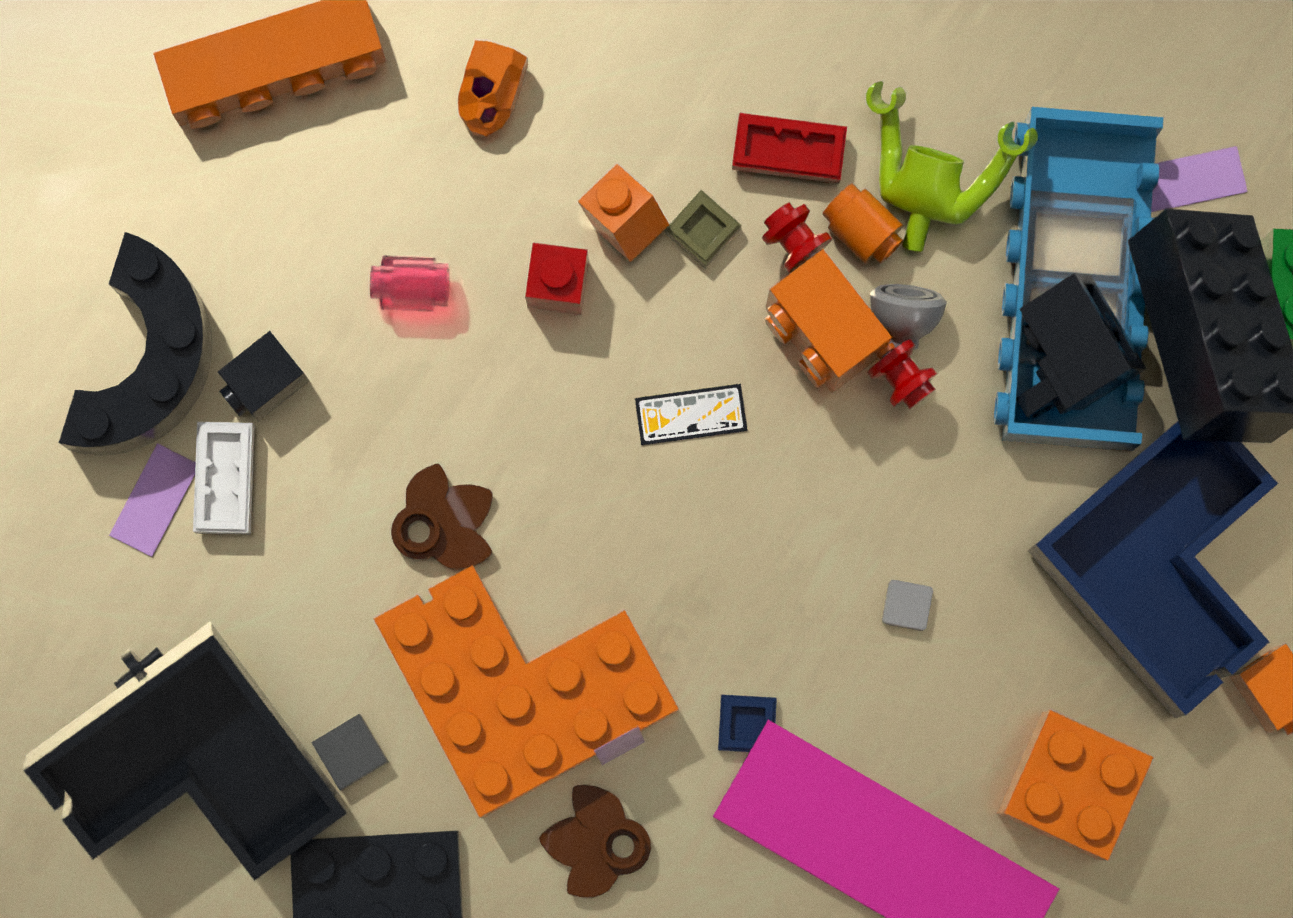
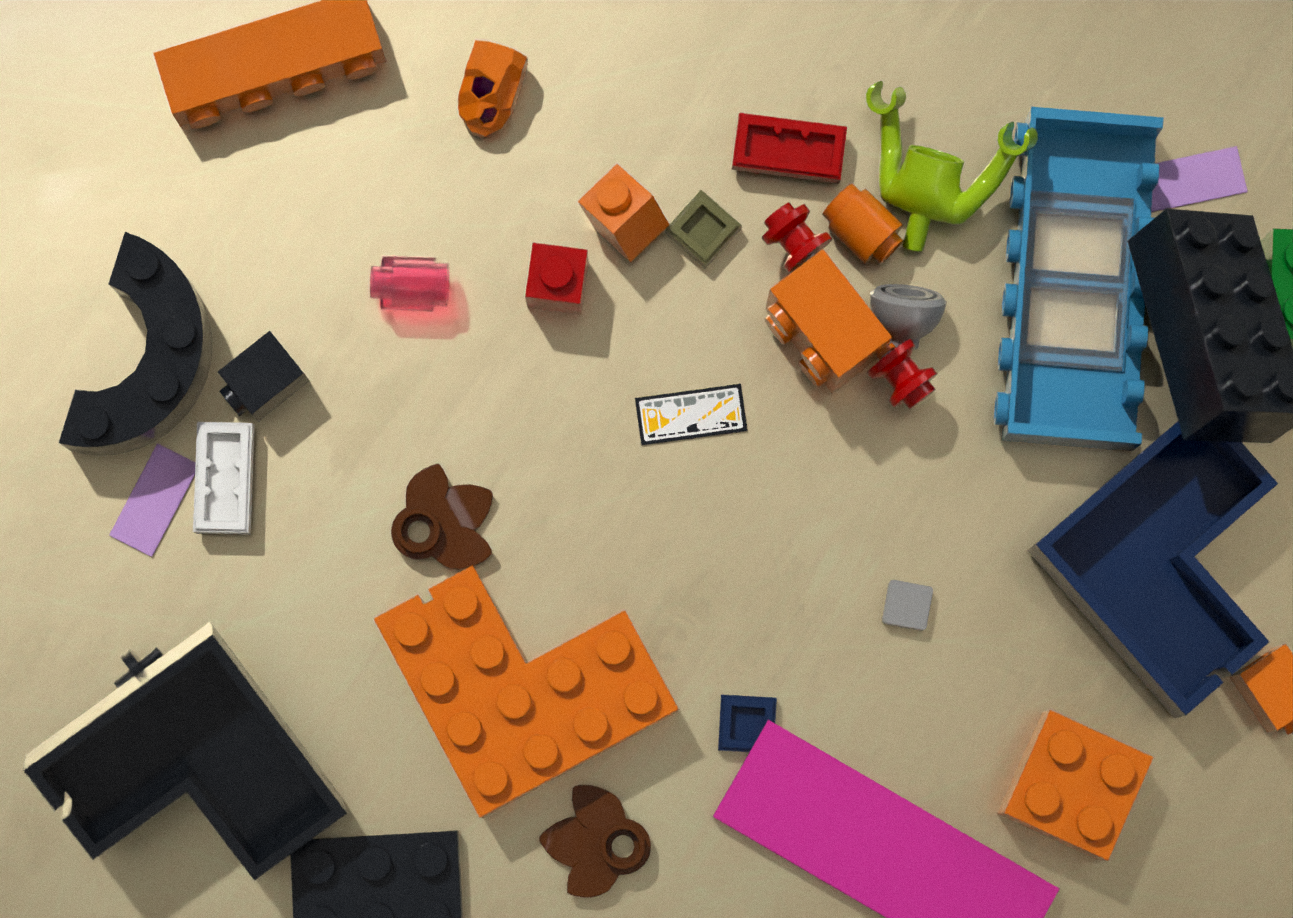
dark grey tile [311,714,389,791] -> none
lavender sticker [594,727,645,765] -> none
black hinge [1016,273,1147,418] -> none

